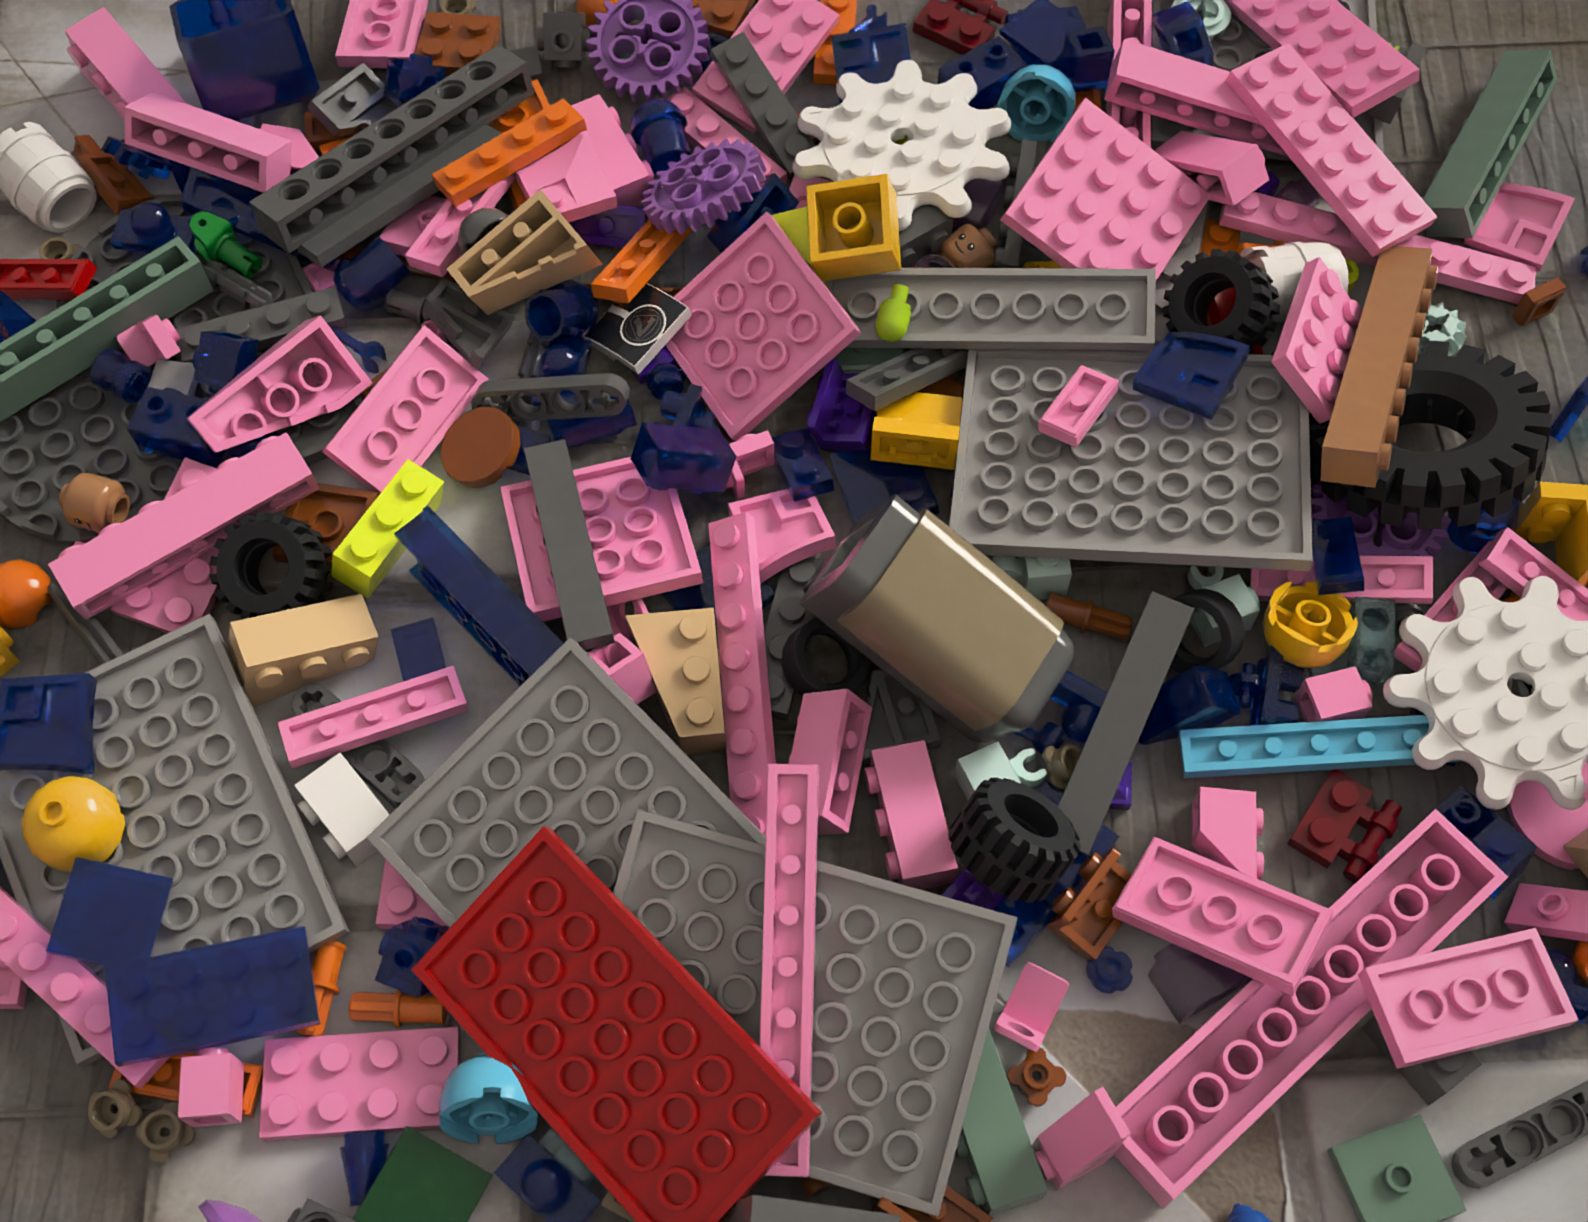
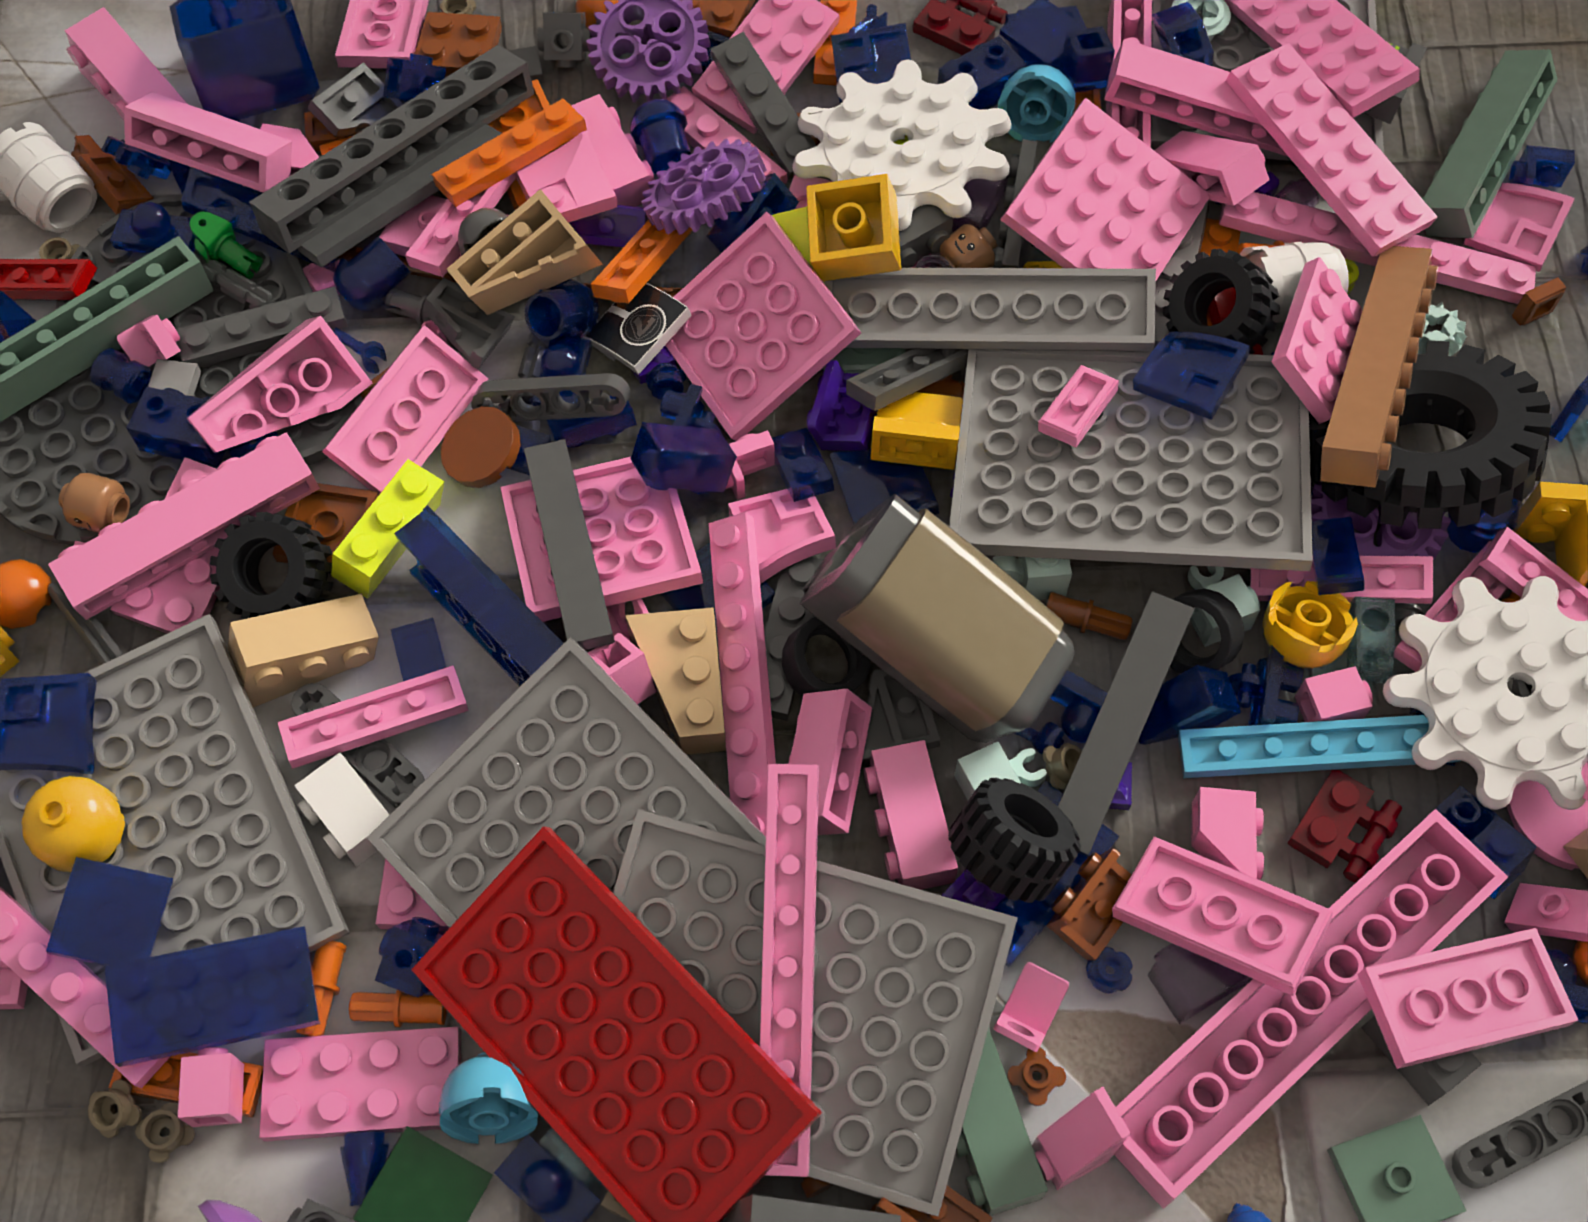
clear blue brick [193,330,259,394] -> none
lime cylinder [875,284,911,342] -> none
none -> clear blue bracket [1509,145,1575,187]

